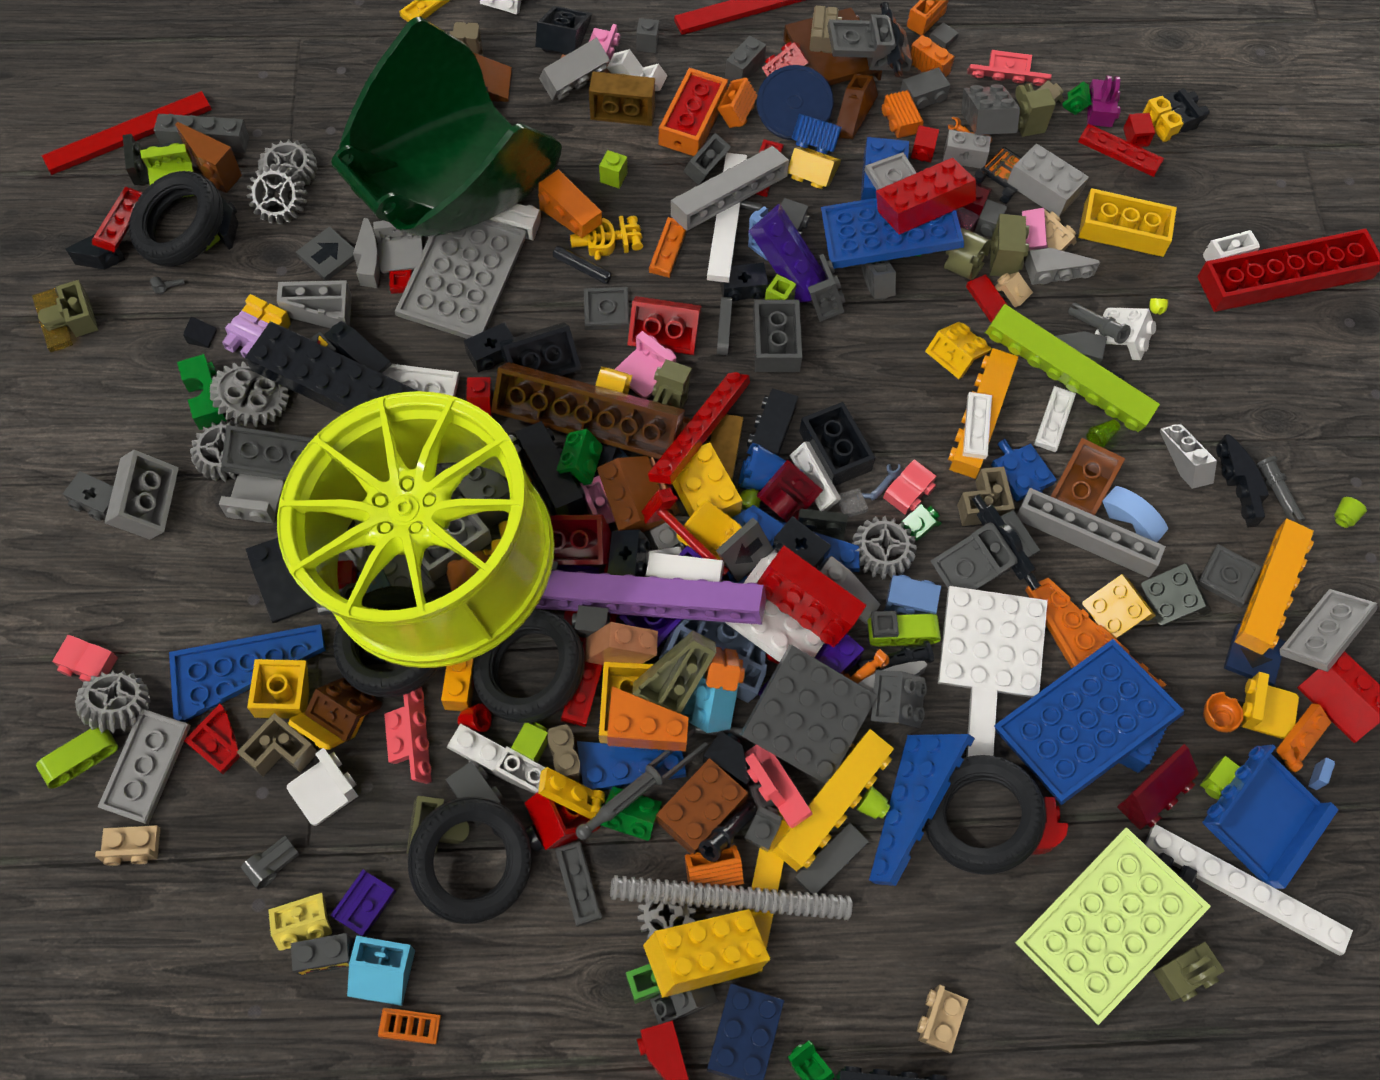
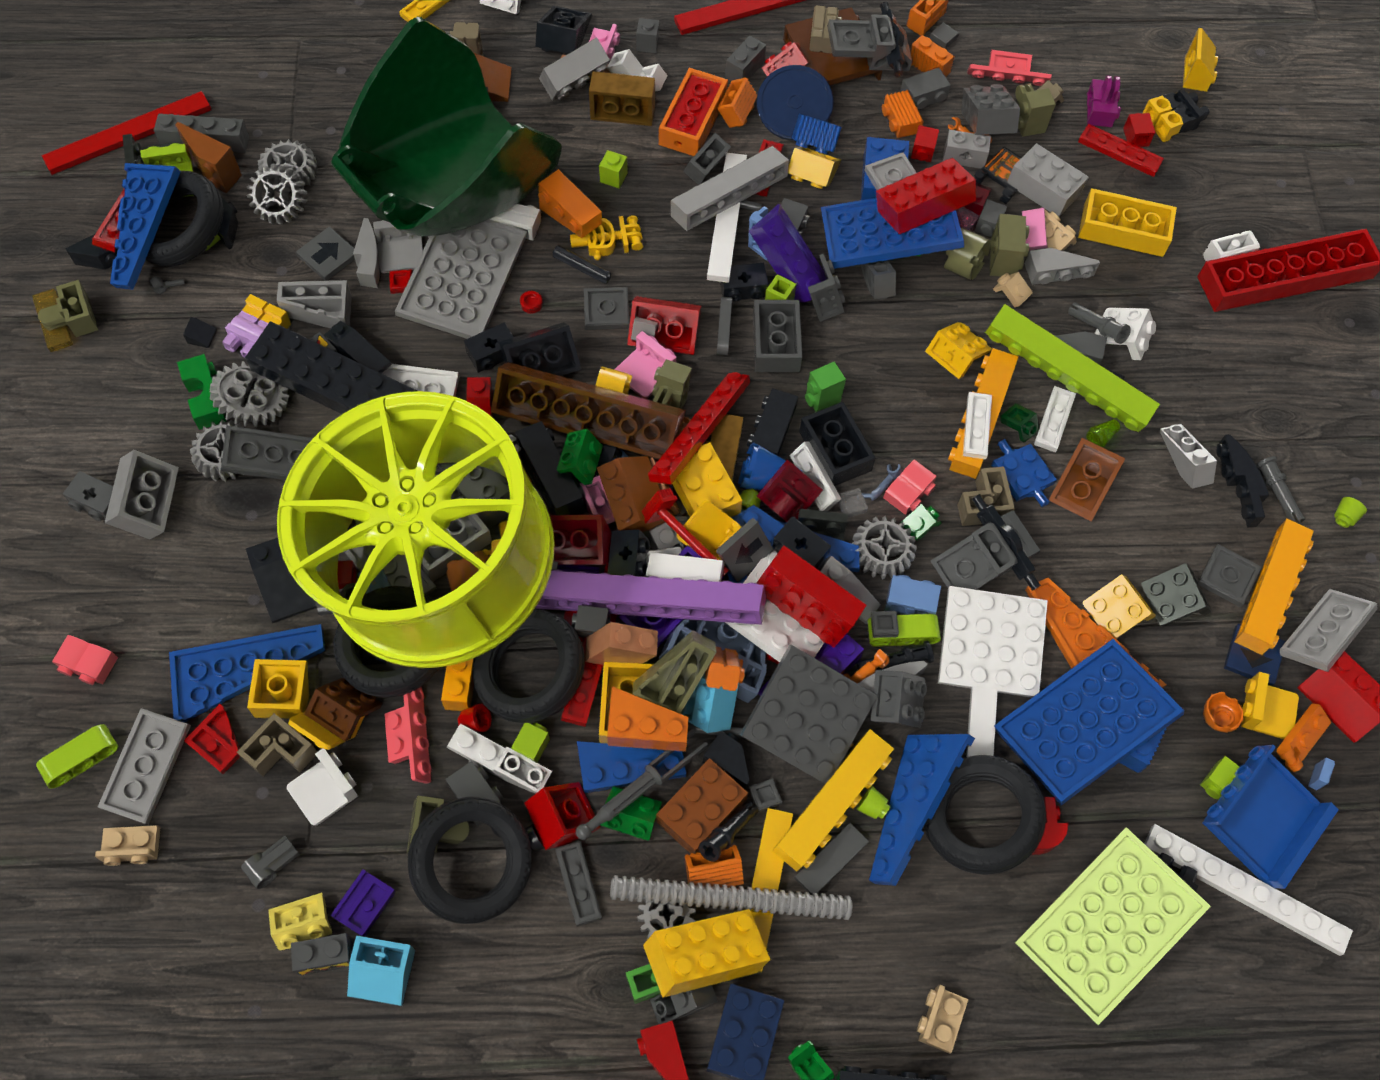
light grey gear [75,670,150,733] -> none
light grey bracket [219,474,284,524] -> none
orange slope [378,1008,441,1045] -> none
yellow plate [538,767,605,819] -> none
dark tan brick [548,724,581,782] -> none
orange tile [649,217,687,278] -> none
coral bracket [744,745,812,828] -> none
dark grey bracket [744,806,783,852] -> none
reddish brown slope [836,74,878,140] -> none
red tile [966,274,1007,323] -> none
light grey brick [1017,488,1166,578] -> none
green bracket [1062,81,1092,115] -> none
light blue brick [1102,486,1168,542] -> none
dark red slope [1117,744,1199,830] -> none
neon yellow hinge [1149,298,1168,315] -> none
olive brick [1153,942,1224,1002] -> none
none -> blue wing [110,163,181,290]
none -> red tile [520,291,543,314]
none -> light grey slope [631,317,658,340]
none -> bright green brick [805,361,846,412]
none -> dark green bracket [1000,403,1039,442]
none -> yellow slope [1183,28,1218,92]

